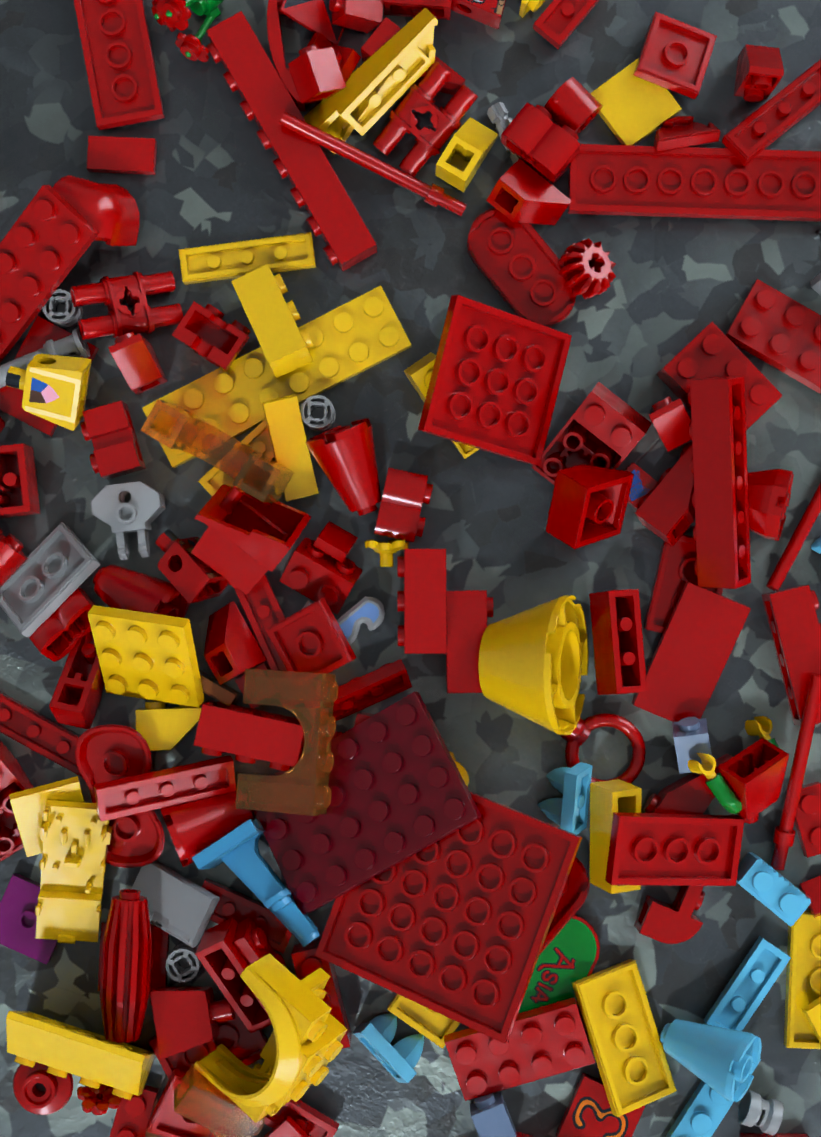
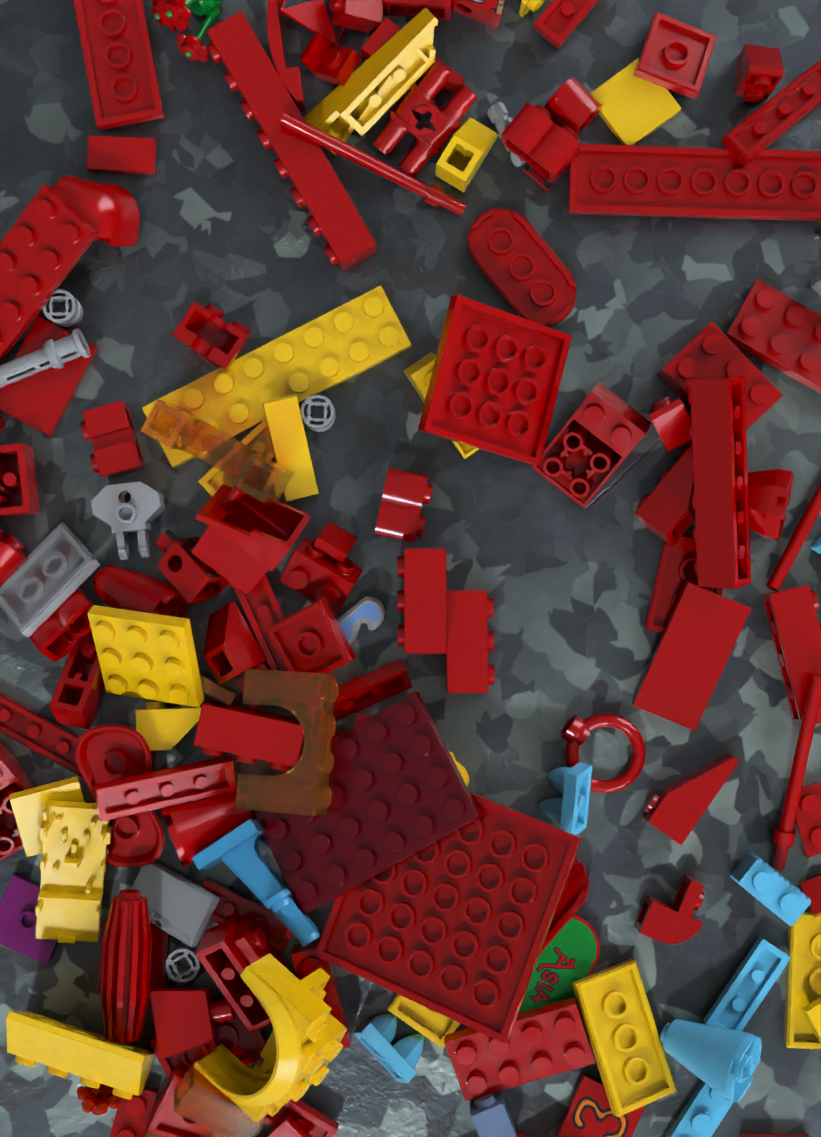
yellow torso [6,354,92,431] -> none
red piece [13,1062,73,1115] -> none
red pin [70,271,183,340] -> none
red slope [108,332,168,395] -> none
yellow tile [178,232,316,285] -> none
yellow brick [231,264,314,378] -> none
red brick [288,45,346,104] -> none
red cone [306,418,381,516] -> none
yellow plant [364,539,409,567] -> none
yellow cone [478,595,589,735] -> none
red slope [486,158,572,226] -> none
red slope [546,464,634,549] -> none
red gear [558,238,616,299] -> none
red brick [589,589,647,695] -> none
yellow brick [589,779,642,894] -> none
red plate [605,812,745,886] -> none
tile [625,462,659,509] -> none
red tile [654,116,721,152] -> none
sand blue brick [672,717,712,774] -> none
red torso [688,716,789,824] -> none
light grey wheel [738,1090,784,1136] -> none

